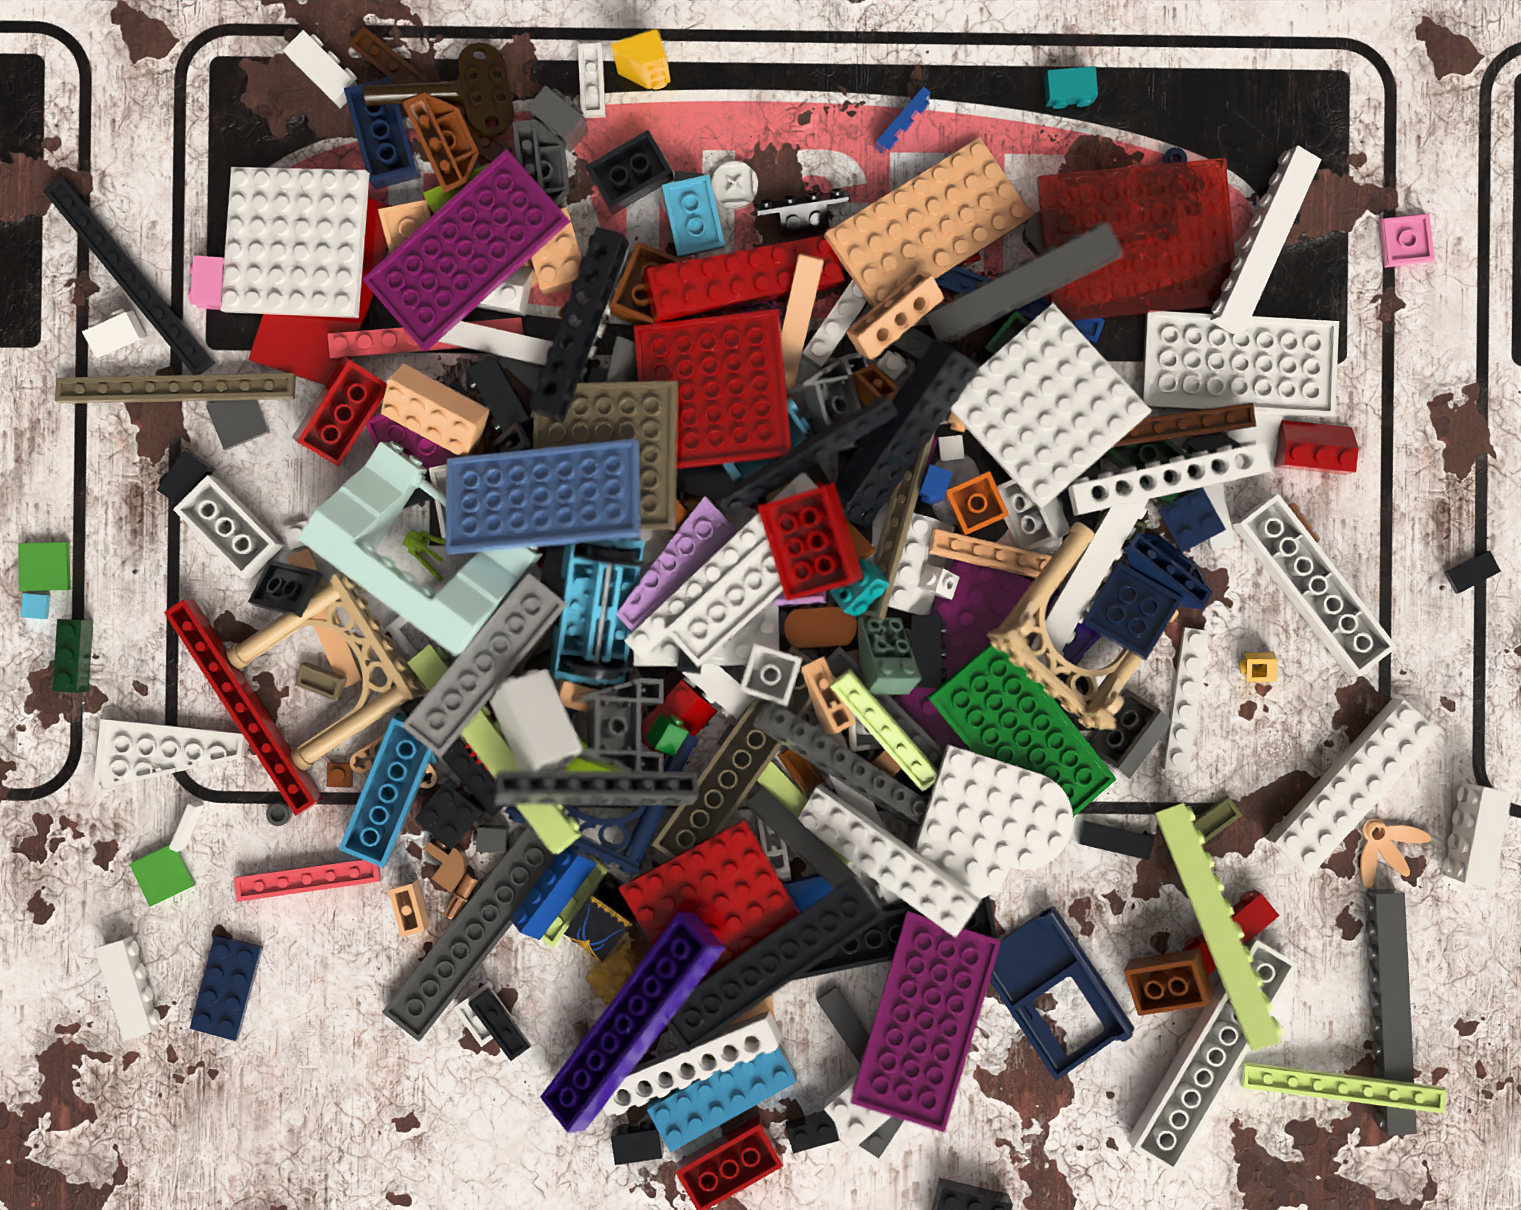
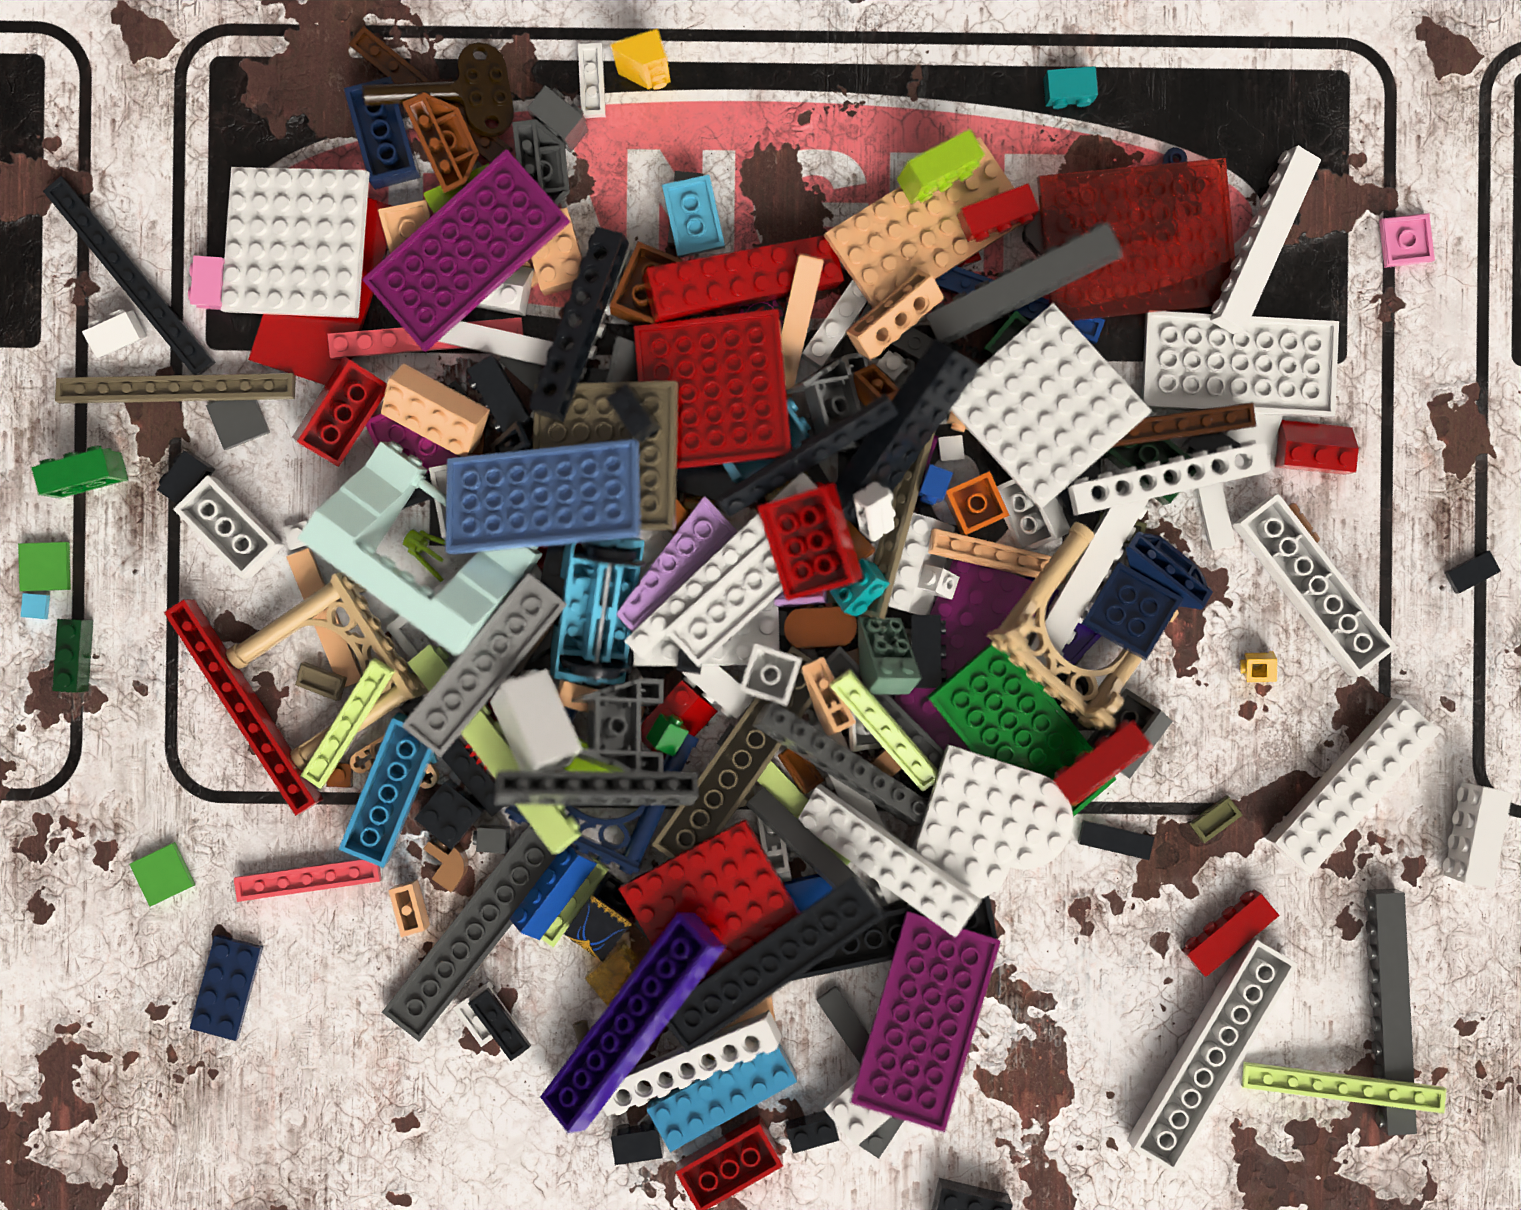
white wing [93,718,246,791] -> none
white brick [95,935,160,1041] -> none
white tile [169,801,204,852] -> none
black plate [248,559,323,618] -> none
dark grey tile [266,801,292,826] -> none
white brick [283,30,358,109] -> none
medium nougat axle [444,873,479,920] -> none
black brick [586,130,674,215] -> none
white tile [711,160,758,210] -> none
black bracket [754,188,850,235] -> none
blue plate [875,86,931,154] -> none
dark blue piece [990,907,1135,1081] -> none
dark orange brick [1124,948,1214,1016] -> none
yellowish green brick [1154,803,1283,1052] -> none
dark blue brick [1158,487,1226,553] -> none
white plate [1162,627,1209,773] -> none
light nougat plant [1360,819,1432,889] -> none
none -> green brick [31,446,129,499]
none -> yellowish green tile [301,658,395,789]
none -> black brick [606,383,661,443]
none -> white brick [854,482,895,541]
none -> lime brick [896,129,985,204]
none -> red brick [957,183,1039,242]
none -> red brick [1053,721,1153,806]

